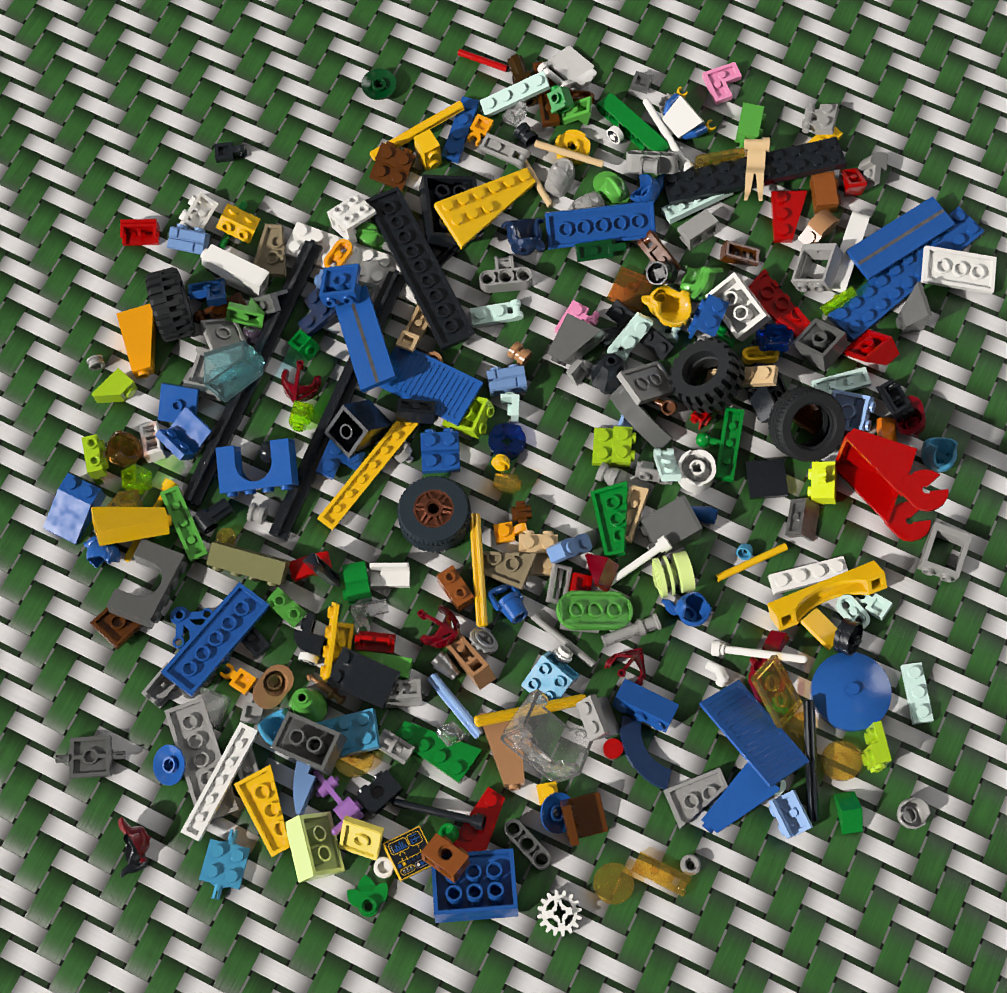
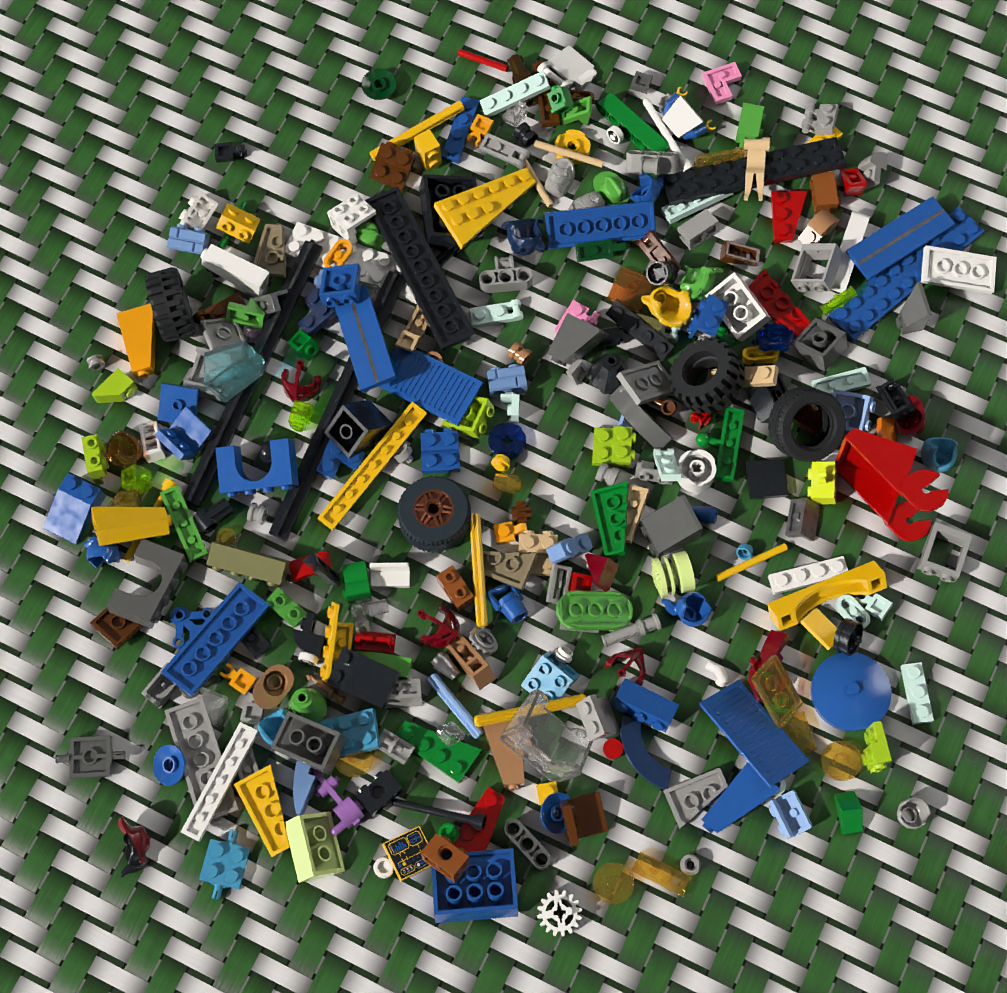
red hinge [120,219,160,246] -> none
blue plate [188,278,227,307] -> none
light yellow plate [338,816,385,860] -> none
green plate [347,875,388,917] -> none
black slope [396,398,436,424] -> none
light grey bar [531,613,596,668] -> none
white piece [592,535,673,591] -> none
light aqua plate [607,312,653,362] -> none
white piece [711,640,808,663] -> none
black axle [803,700,819,822] -> none
red slope [842,329,899,365] -> none

